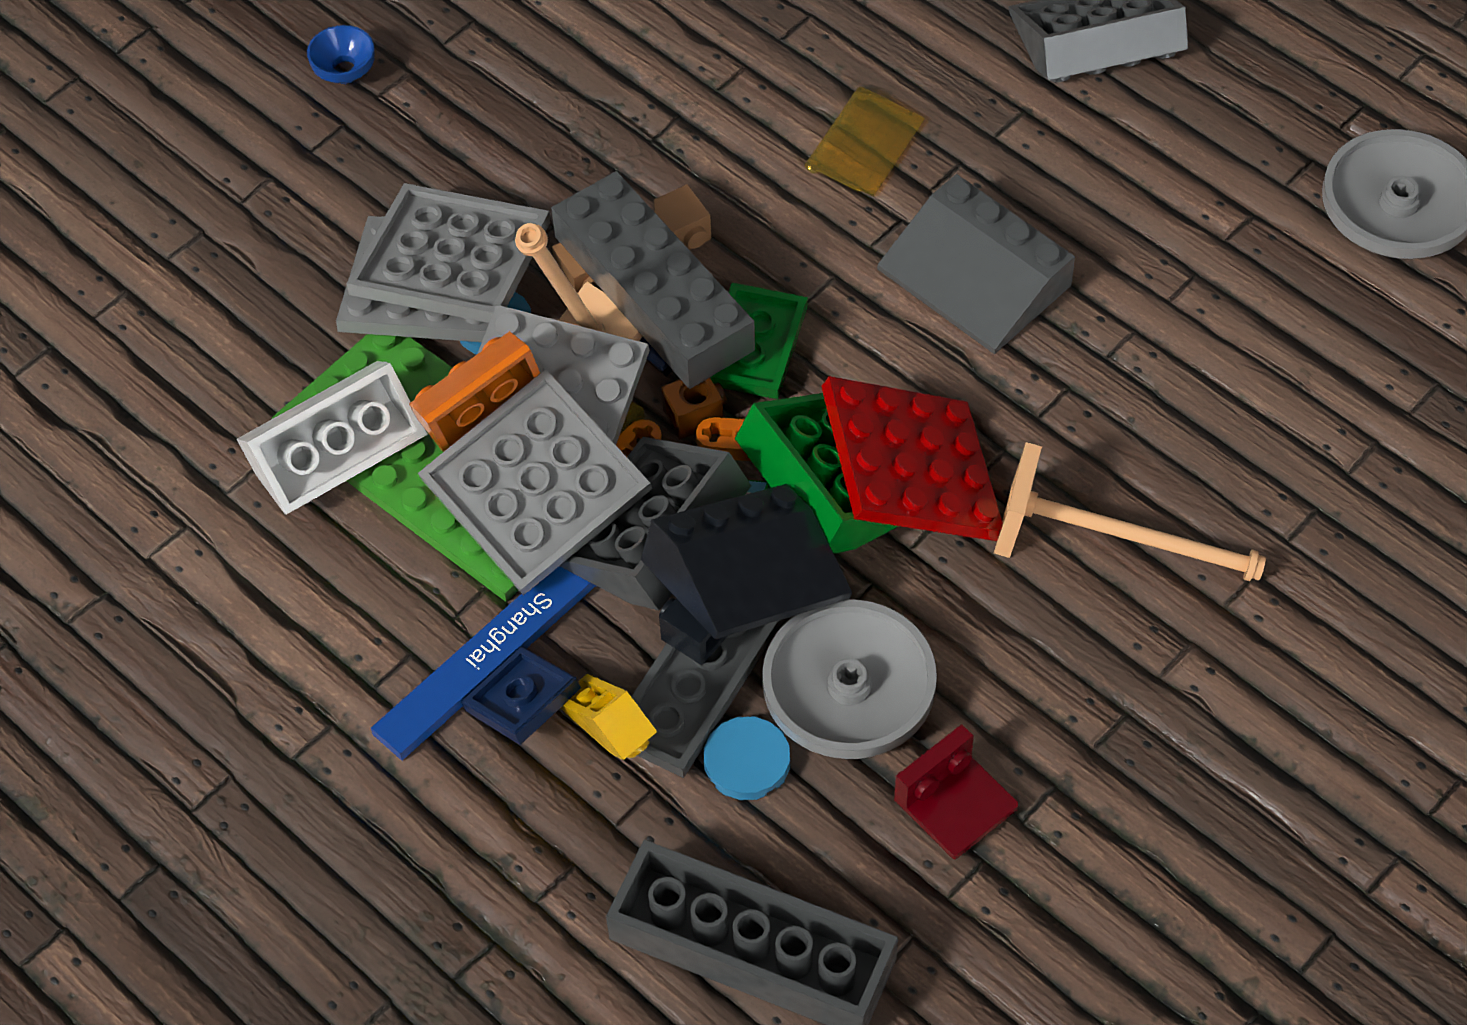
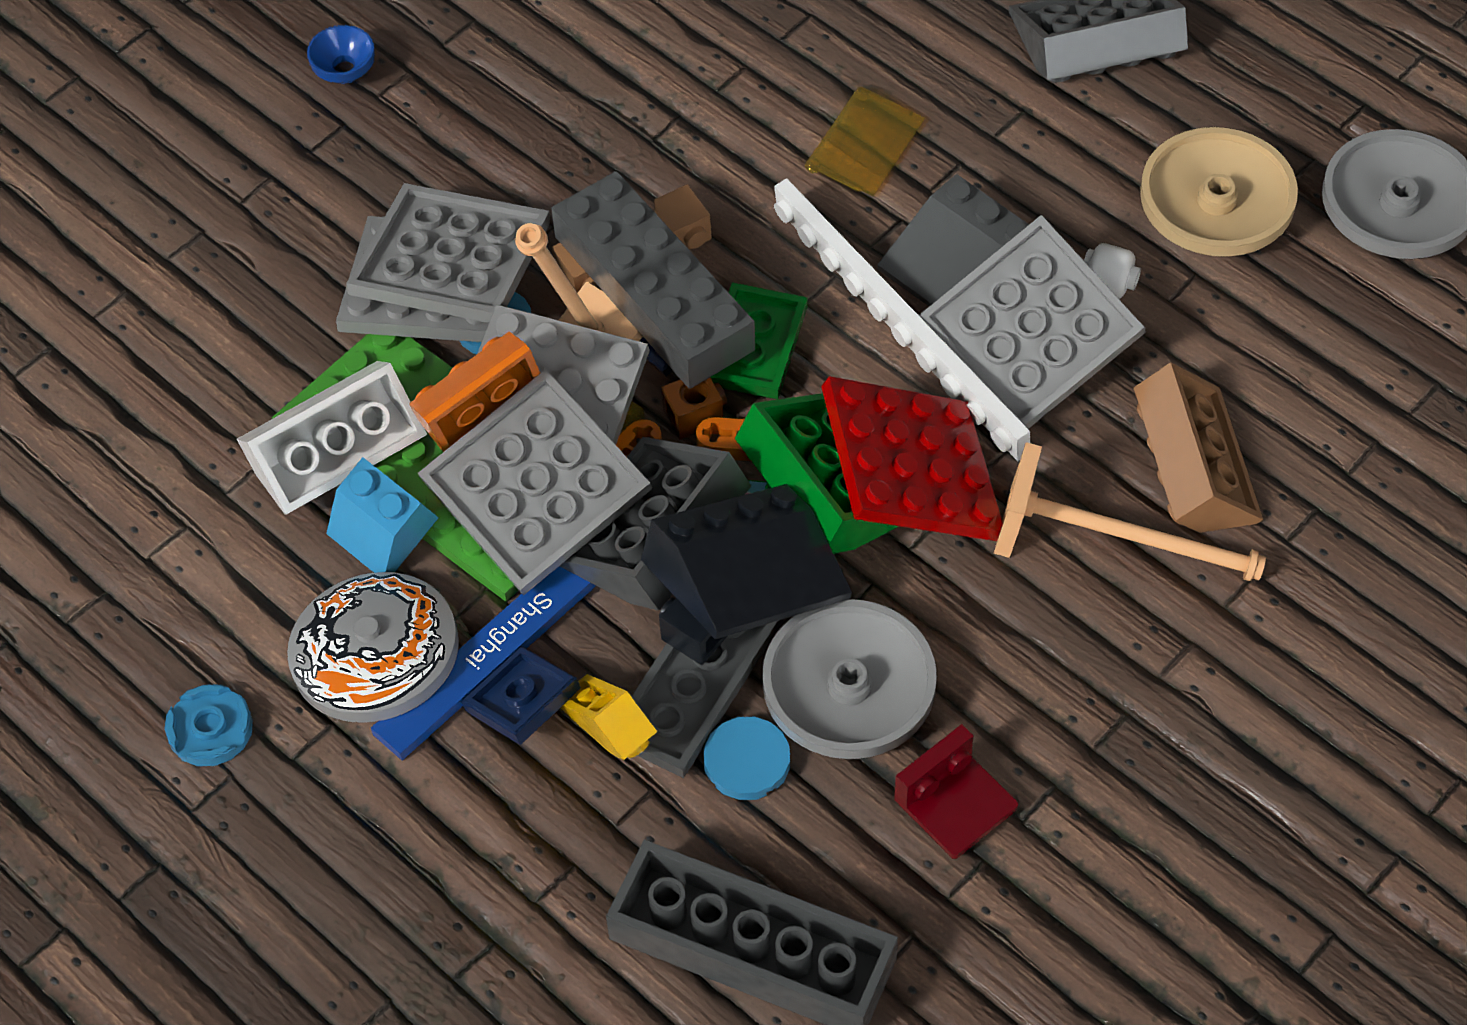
none -> dark azure tile [164,684,253,766]
none -> dish [287,572,459,723]
none -> dark azure slope [326,457,439,573]
none -> white plate [774,178,1030,461]
none -> light grey plate [919,215,1146,429]
none -> white head [1084,243,1141,299]
none -> medium nougat slope [1134,362,1263,533]
none -> tan dish [1140,127,1298,256]

